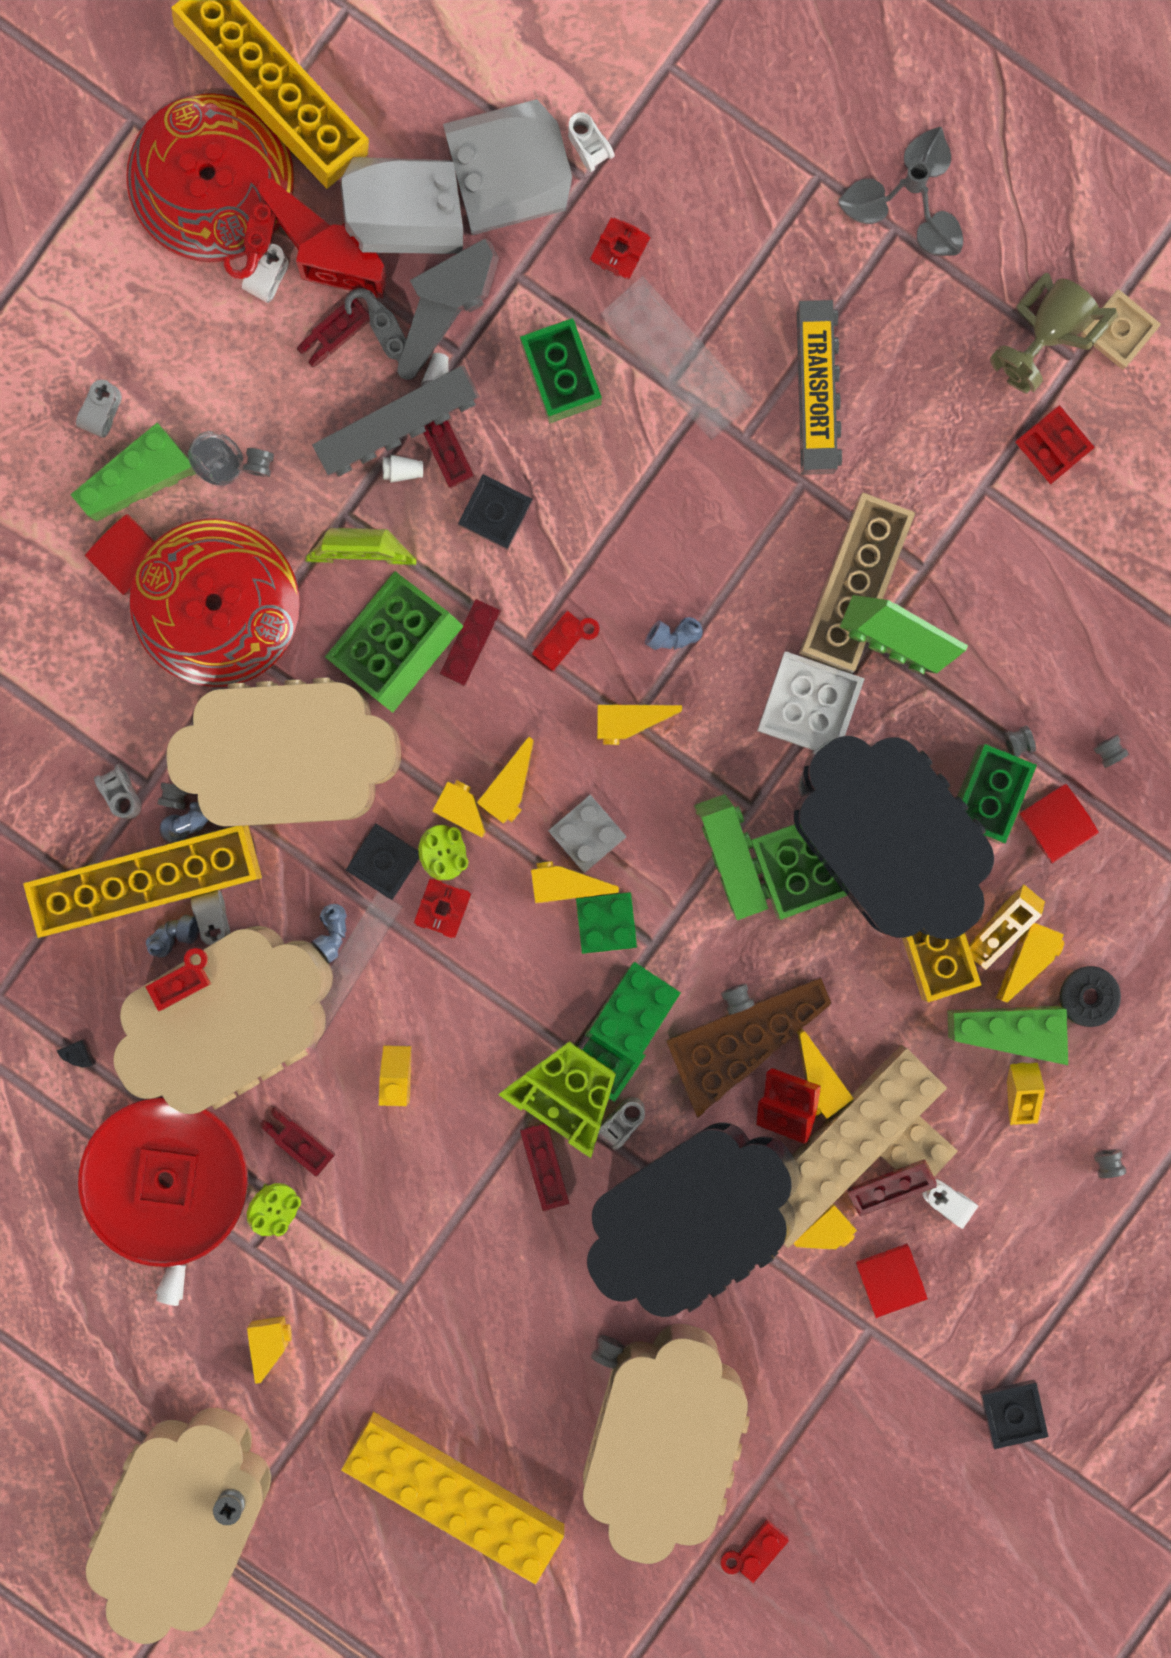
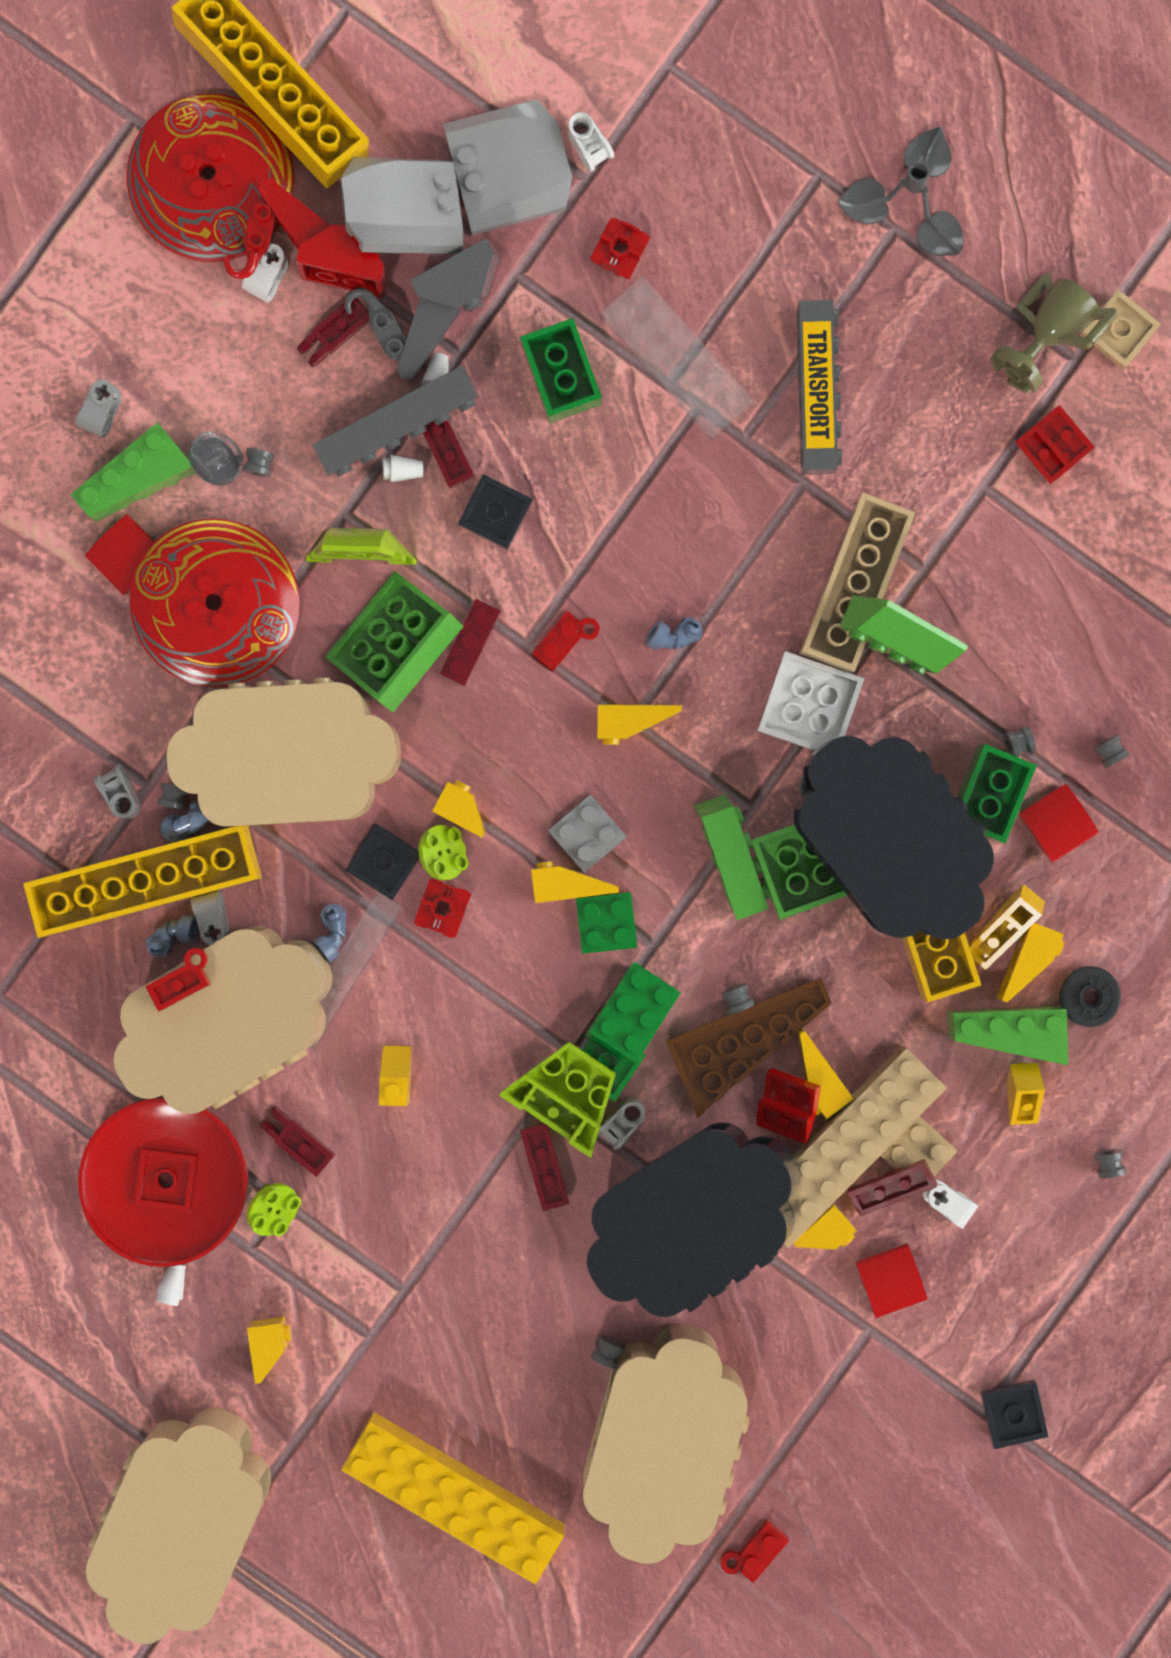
black tile [57,1039,95,1068] -> none
dark grey wheel [213,1489,245,1525] -> none
yellow slope [477,737,534,824] -> none

